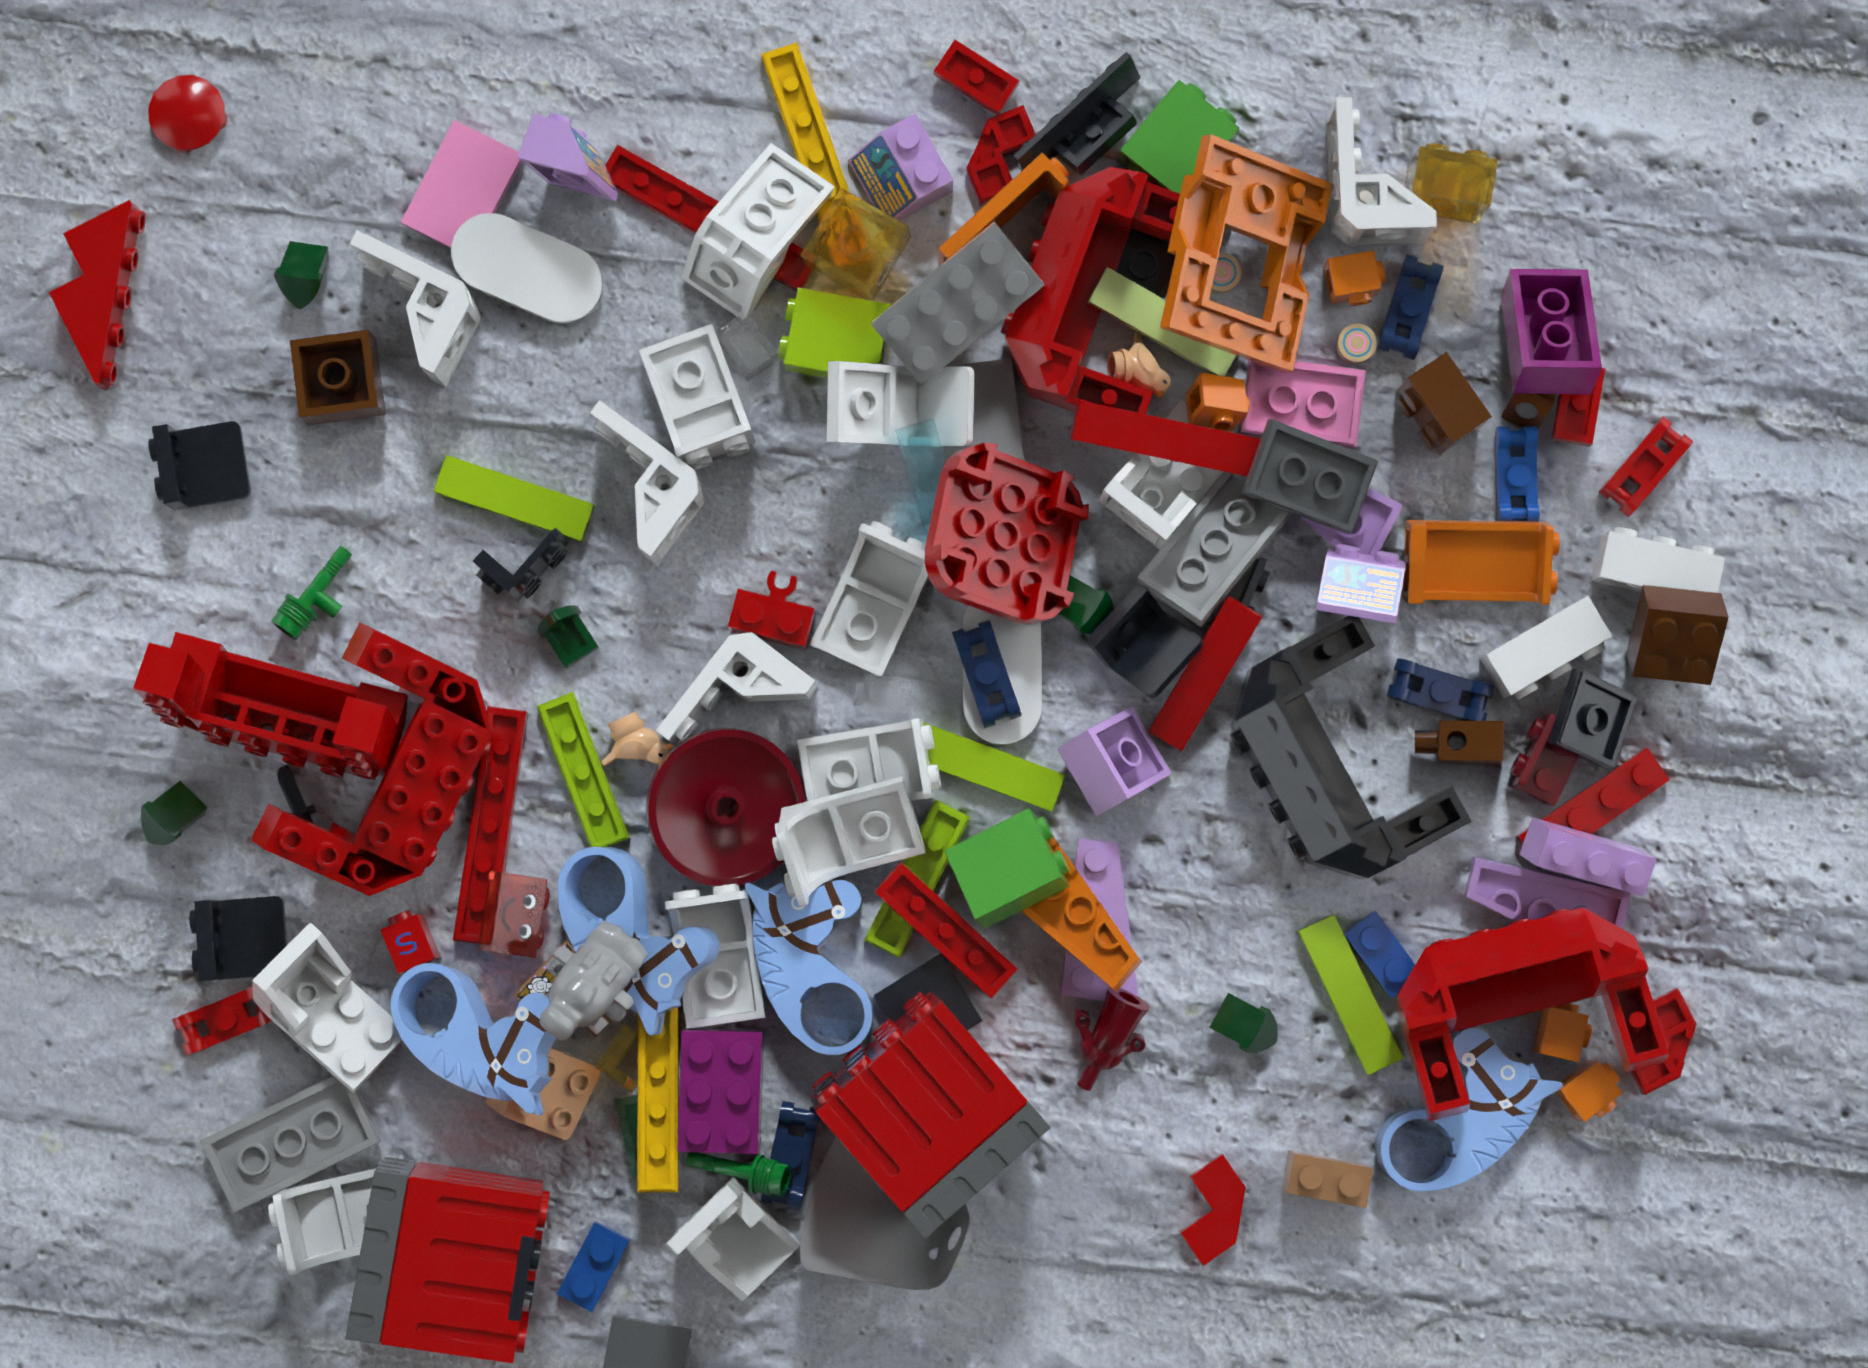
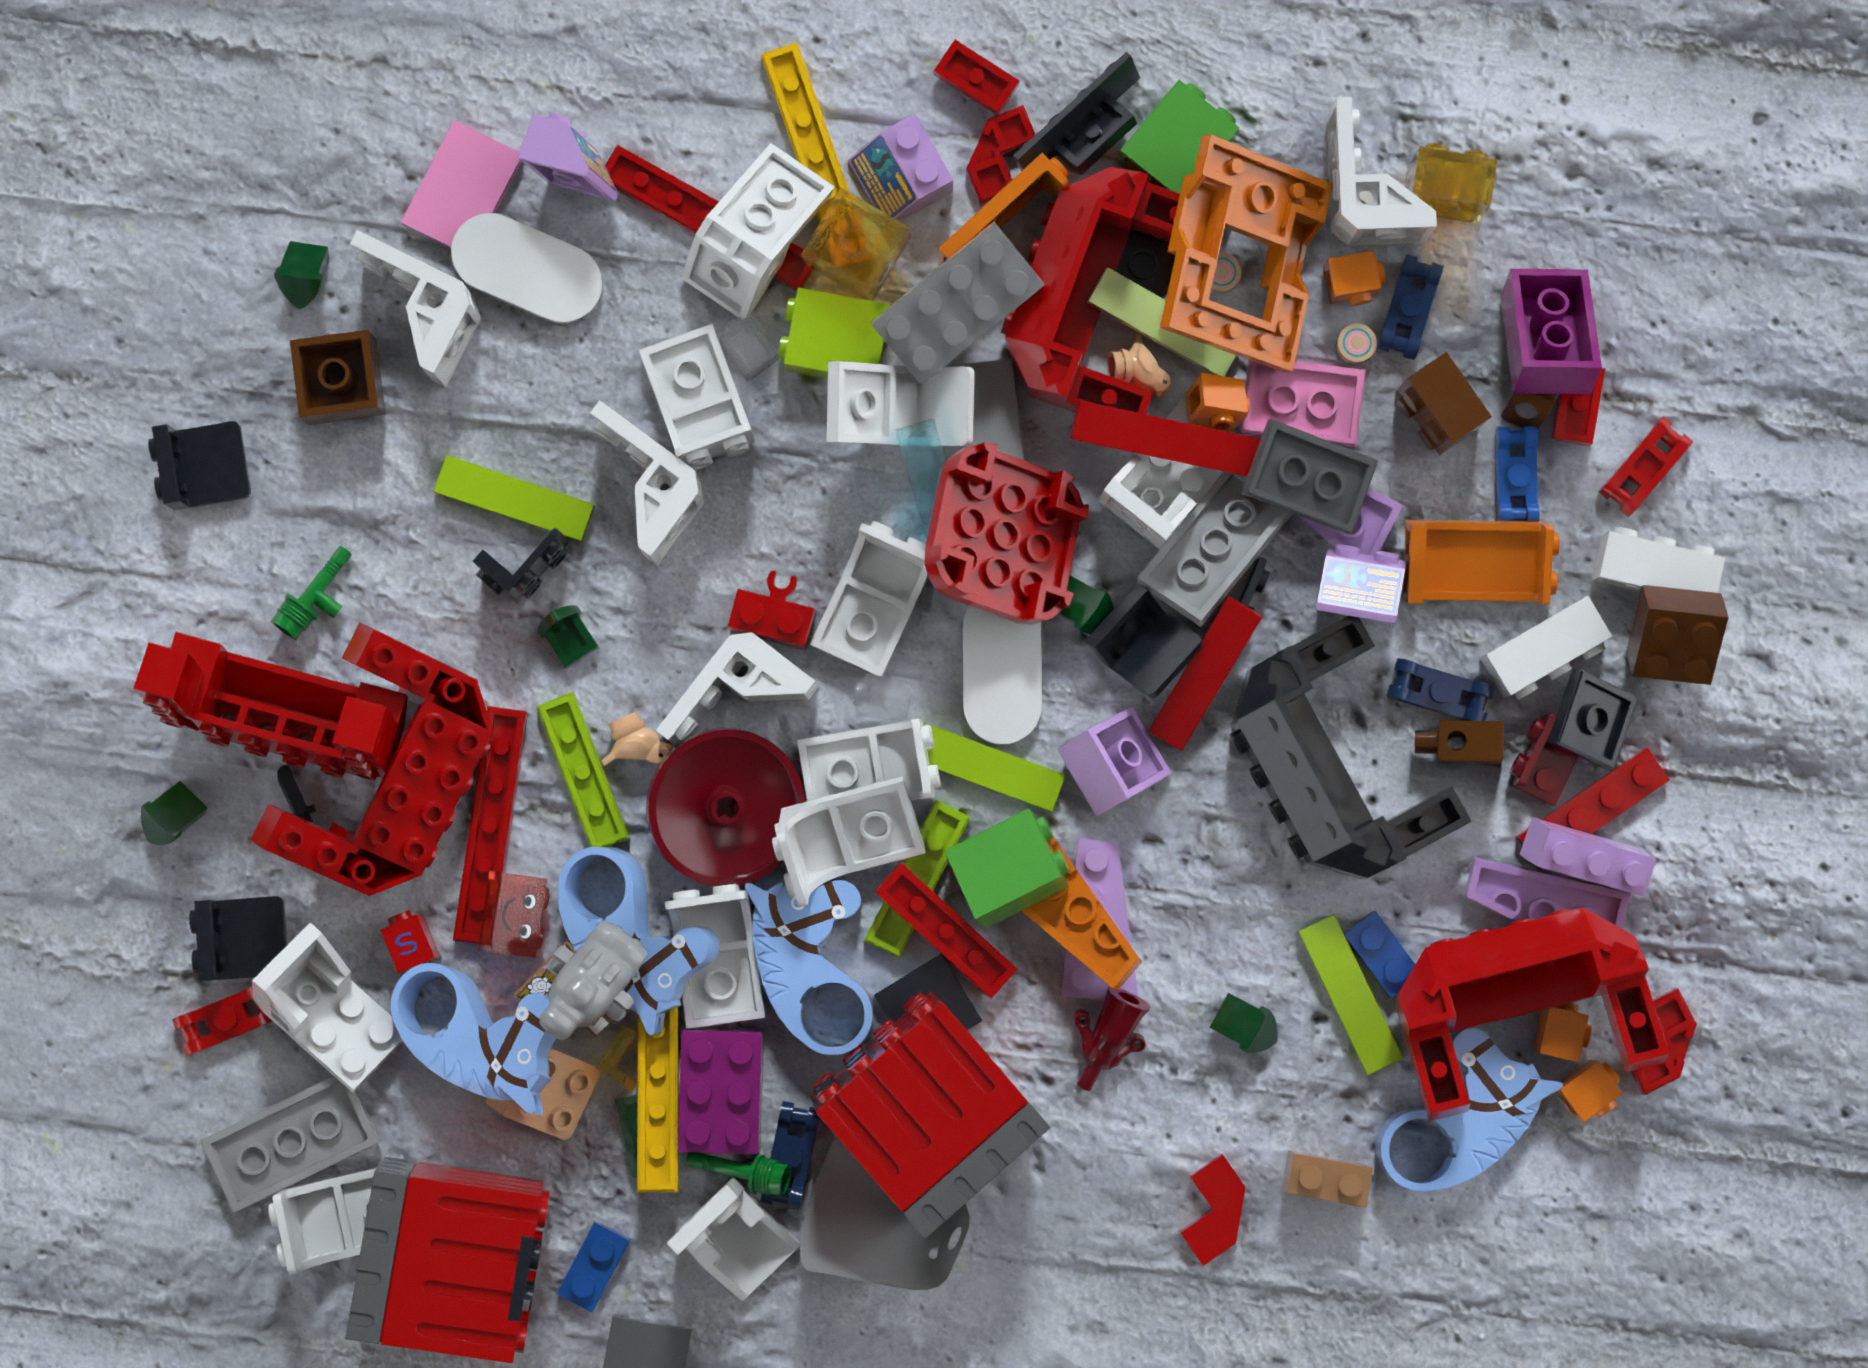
red slope [49,199,146,391] -> none
red dish [148,75,227,153] -> none
dark blue plate [952,620,1022,729] -> none

